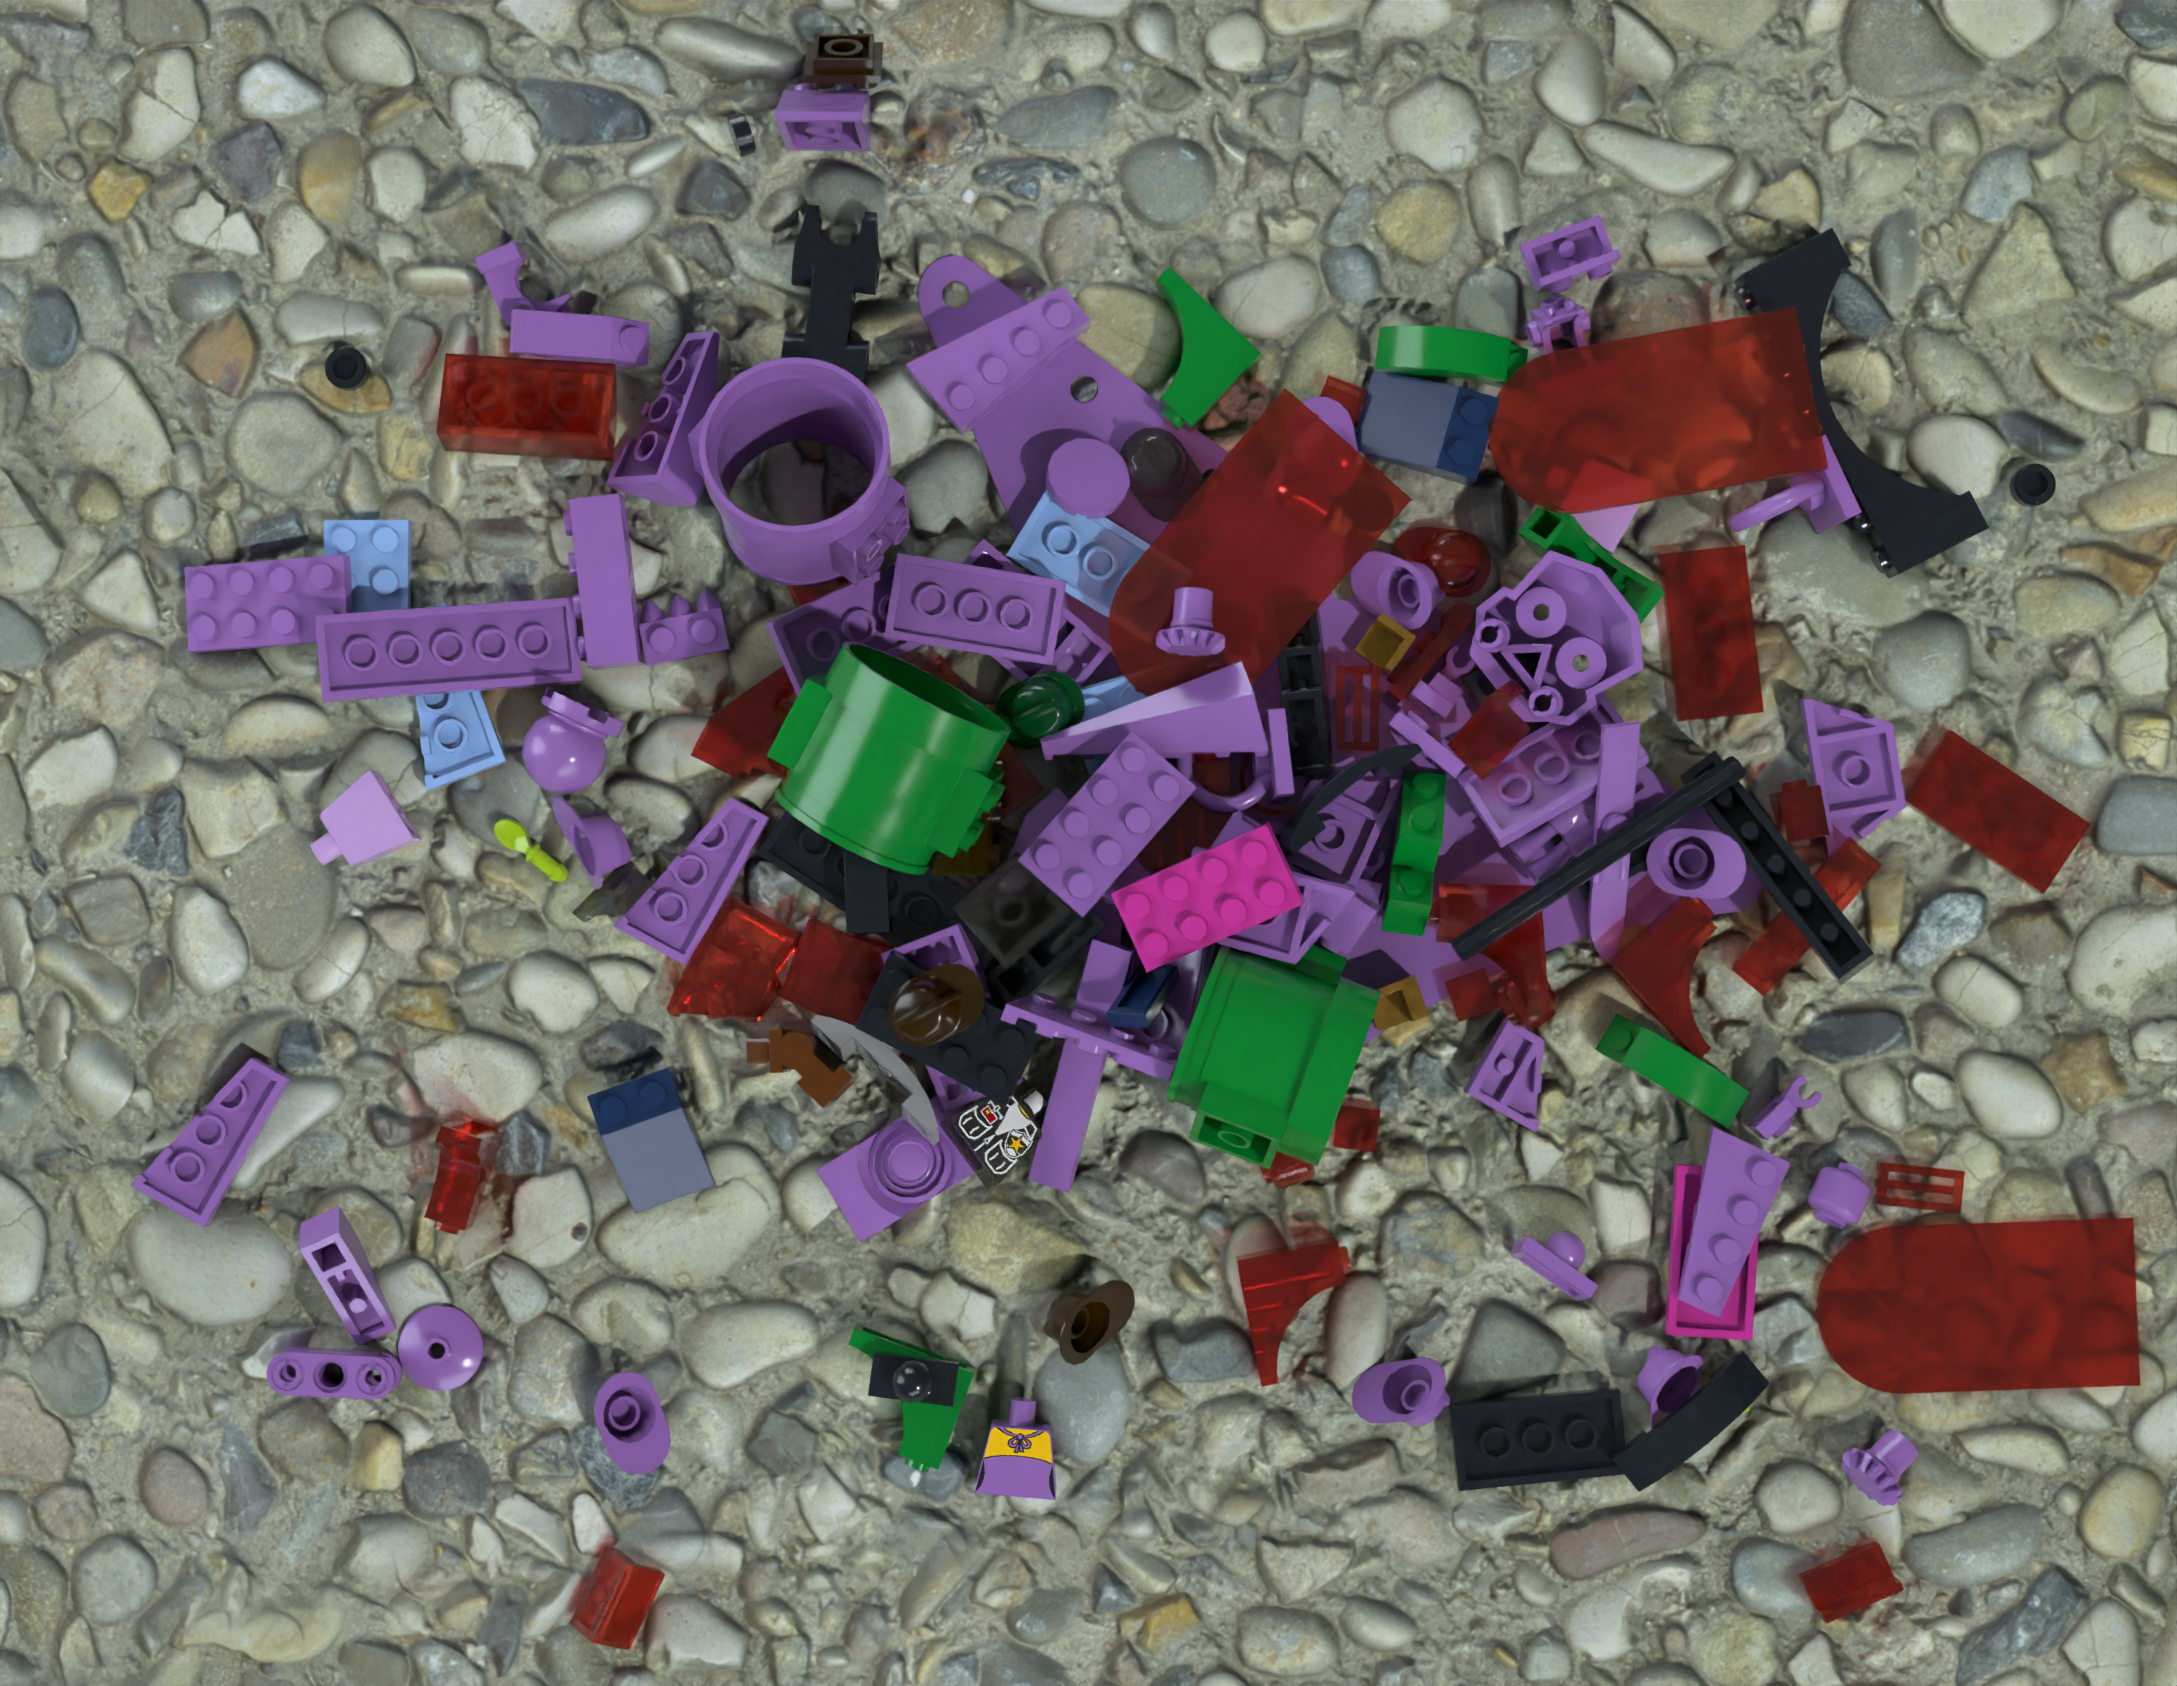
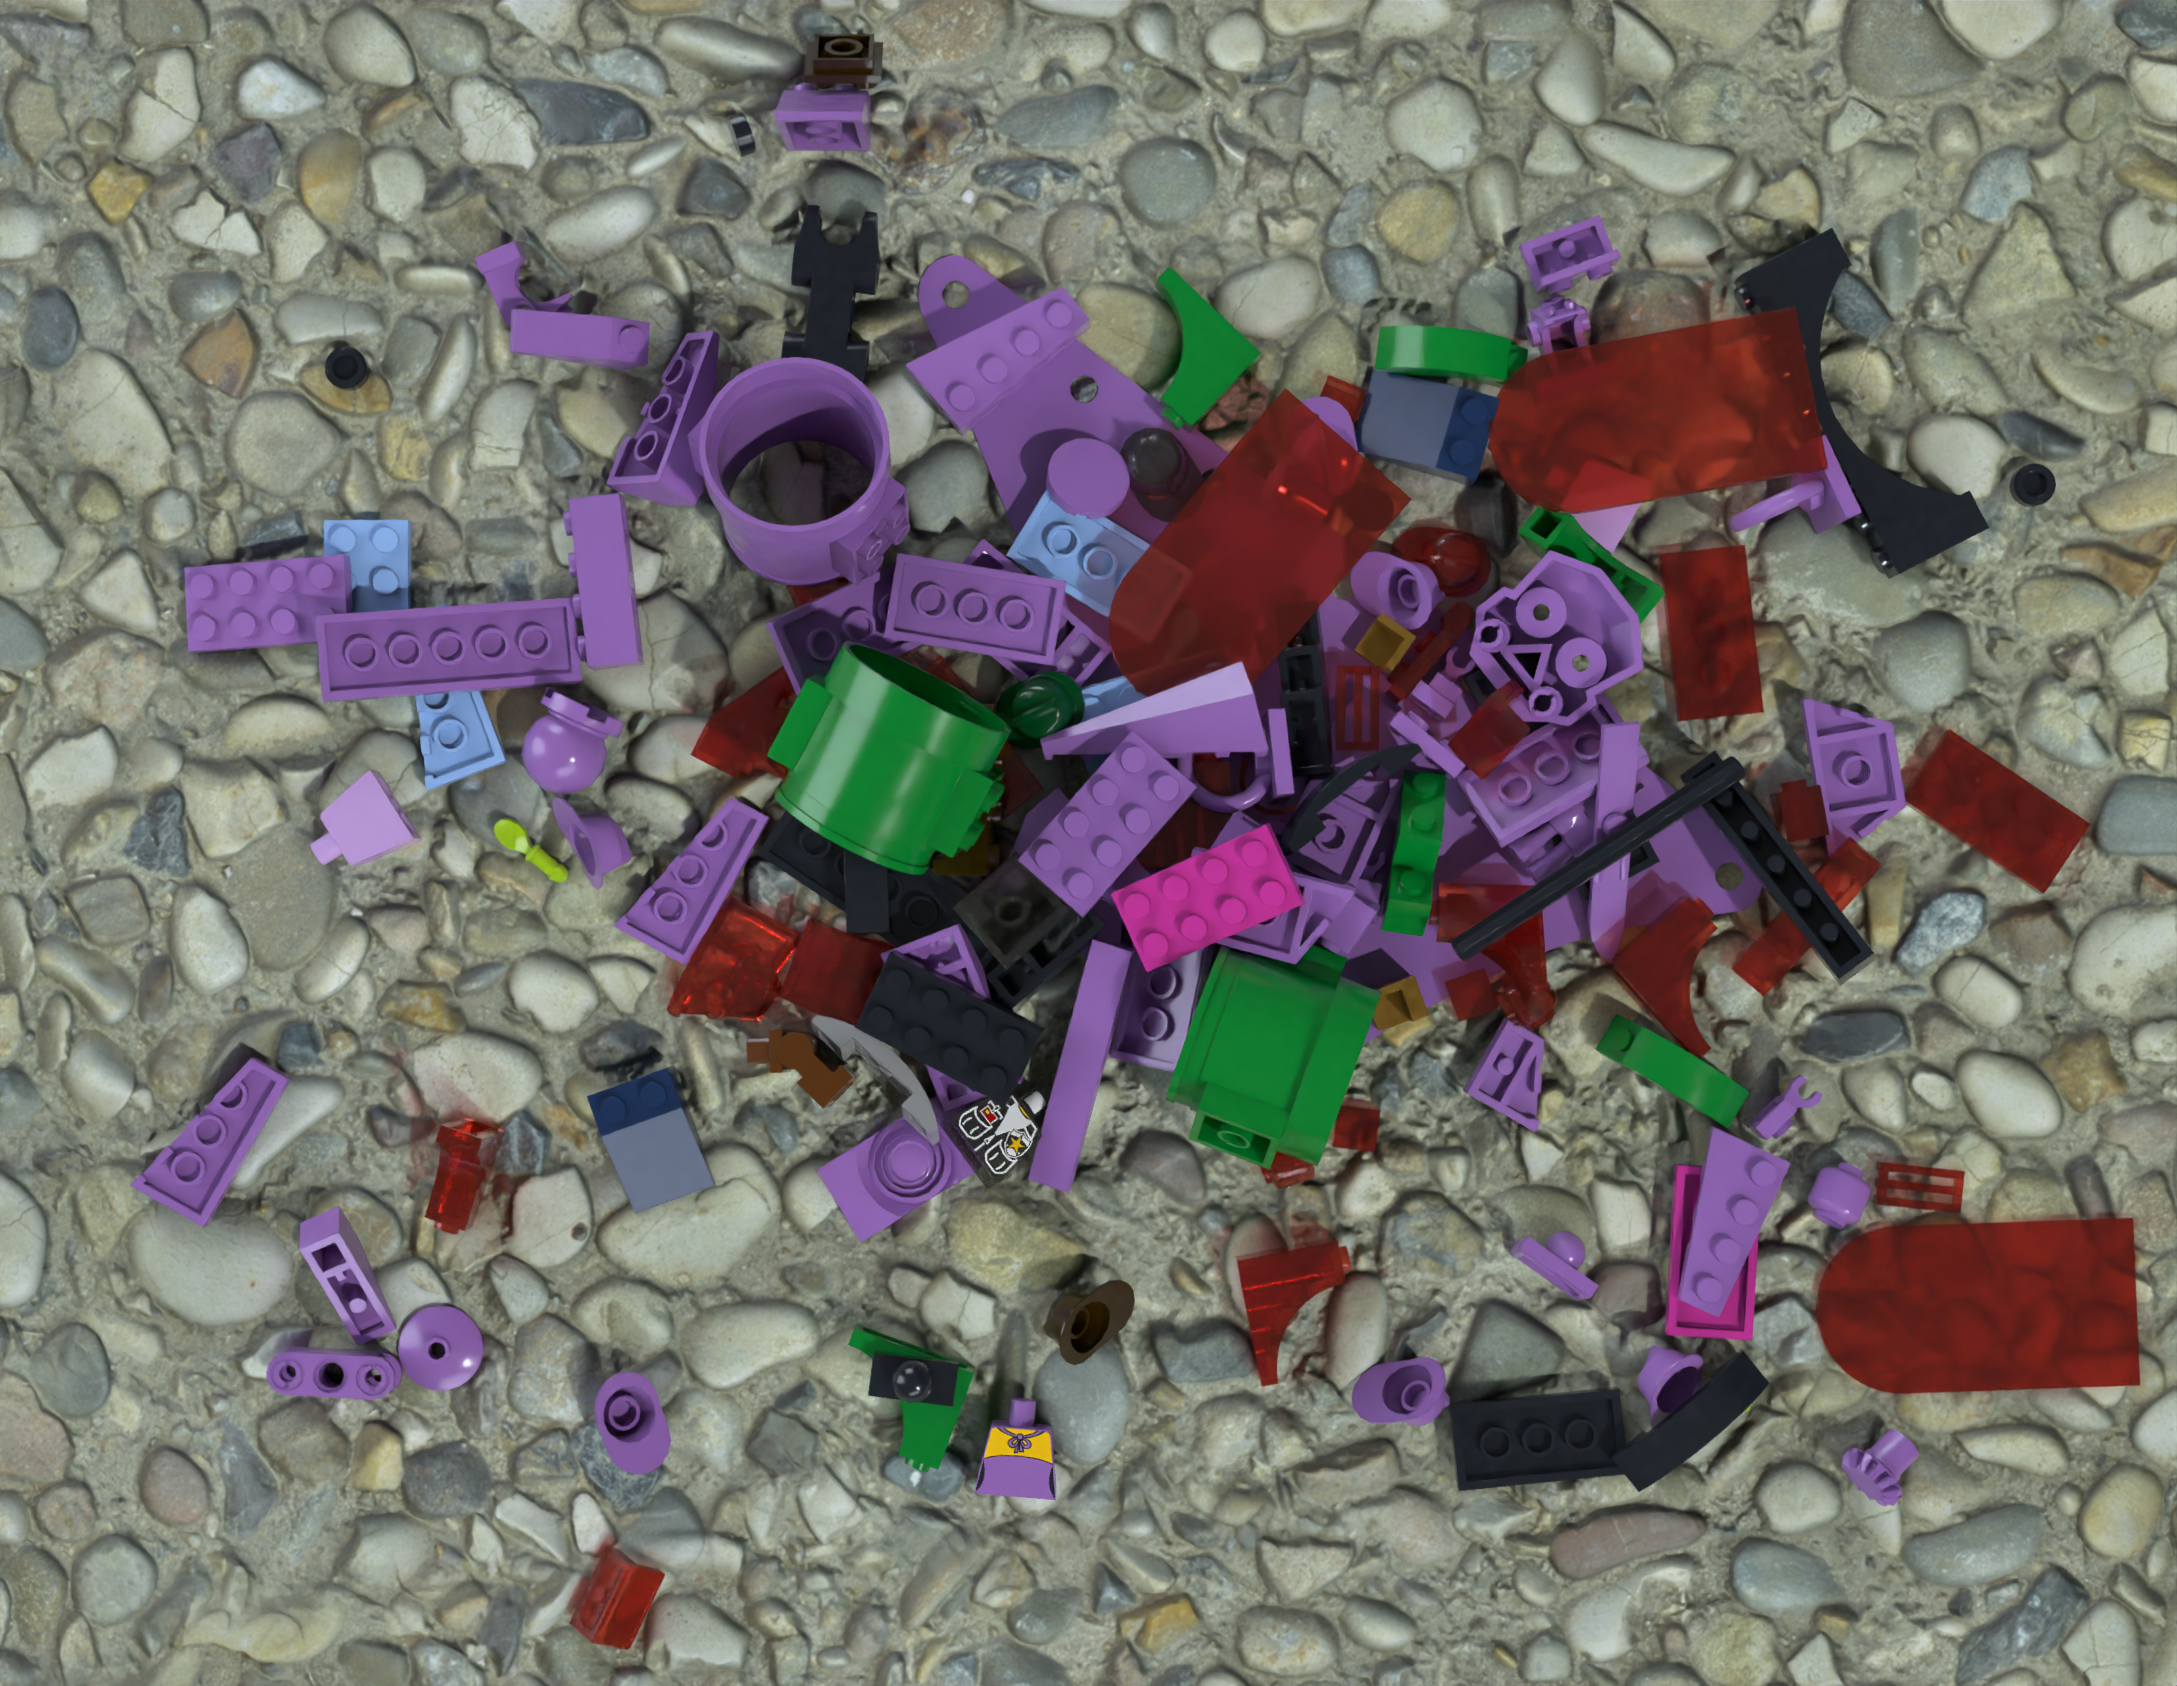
clear red slope [436,353,617,462] -> none
clear smoke tile [572,860,653,923] -> none
medium lavender plate [638,589,731,667] -> none
dark brown piece [888,963,986,1047] -> none
medium lavender wing [1000,992,1178,1082] -> none
dark blue tile [1106,964,1180,1028] -> none
medium lavender gear [1156,587,1226,657] -> none
medium lavender piece [1646,828,1747,899] -> none
clear red panel [1798,1541,1904,1623] -> none

